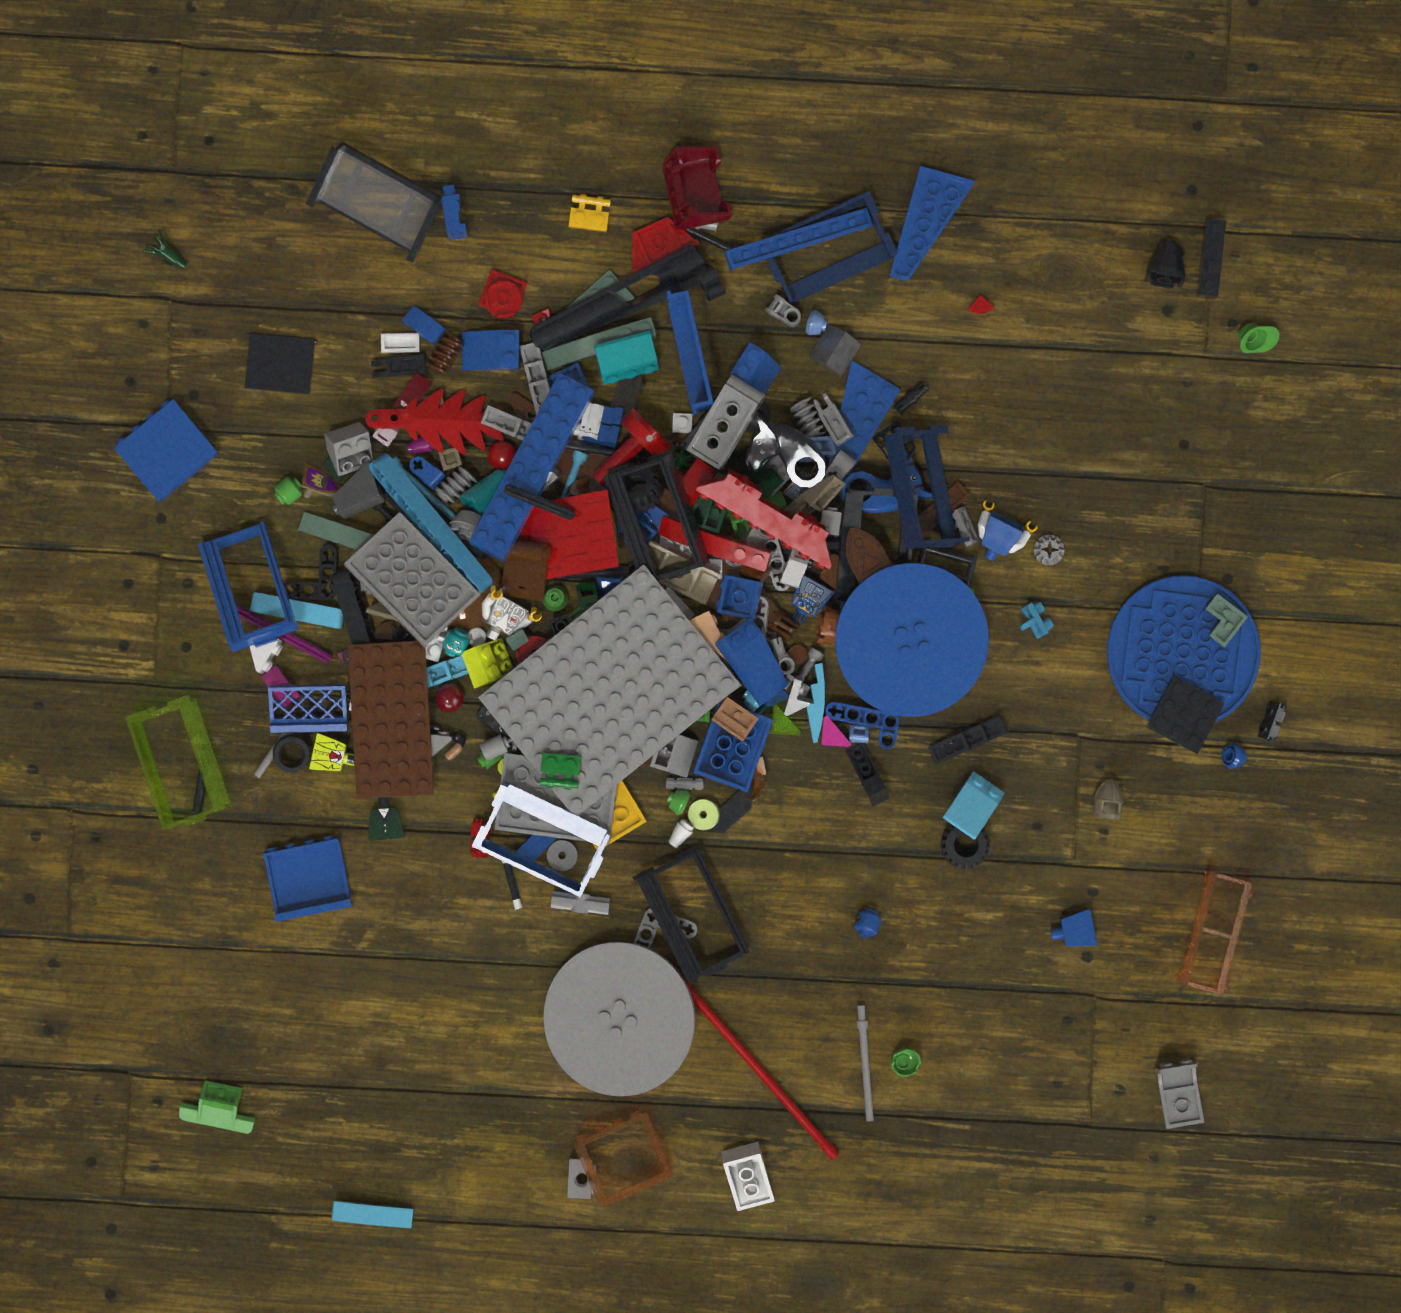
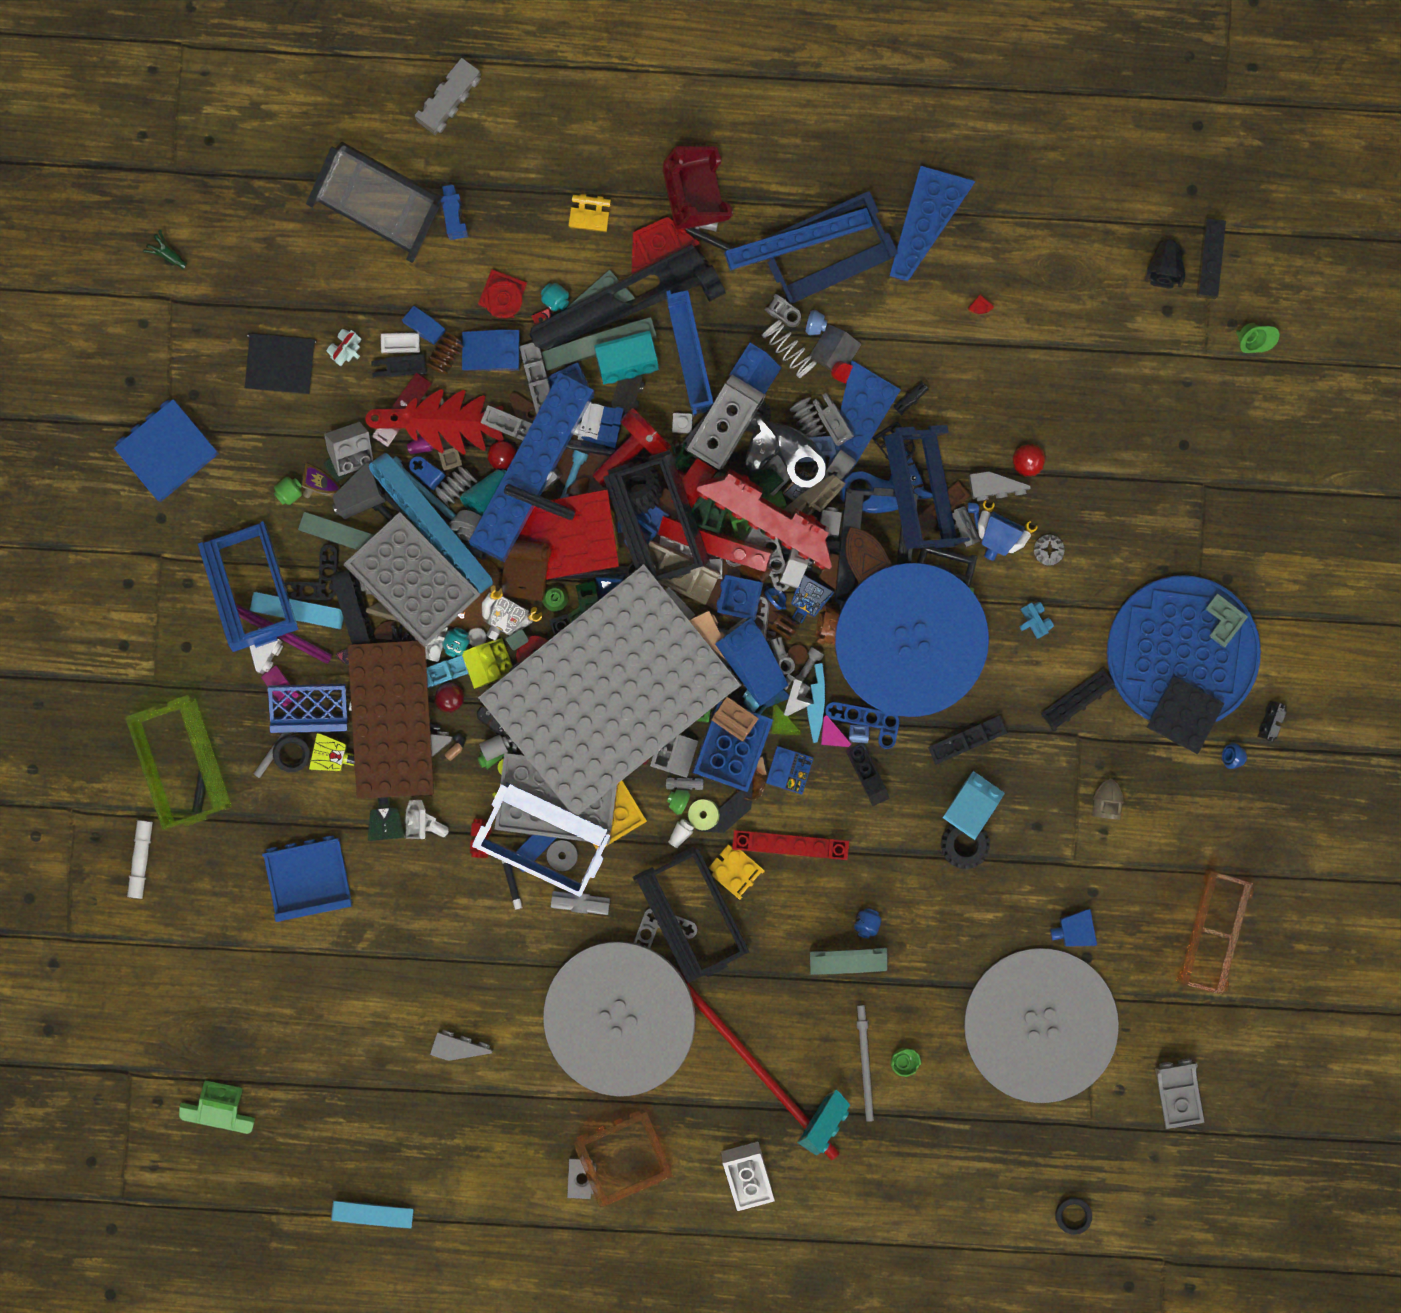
green plate [540,752,581,790] -> none
none -> white piece [127,820,153,899]
none -> light aqua hips [327,329,361,366]
none -> white piece [405,800,449,839]
none -> light grey wedge [415,58,481,135]
none -> light grey slope [430,1030,493,1061]
none -> teal head [541,283,569,311]
none -> yellow plate [708,845,765,900]
none -> red slope [732,830,849,860]
none -> white piece [762,320,817,378]
none -> blue piece [764,586,786,610]
none -> blue slope [766,746,813,794]
none -> teal slope [797,1090,850,1155]
none -> sand green windscreen [809,948,887,975]
none -> red tile [831,361,853,383]
none -> light grey plate [964,948,1119,1103]
none -> blue hand [968,503,979,529]
none -> light grey slope [969,472,1030,501]
none -> red hair [1012,444,1046,477]
none -> black hinge [1041,669,1116,732]
none -> black tyre [1055,1197,1092,1235]

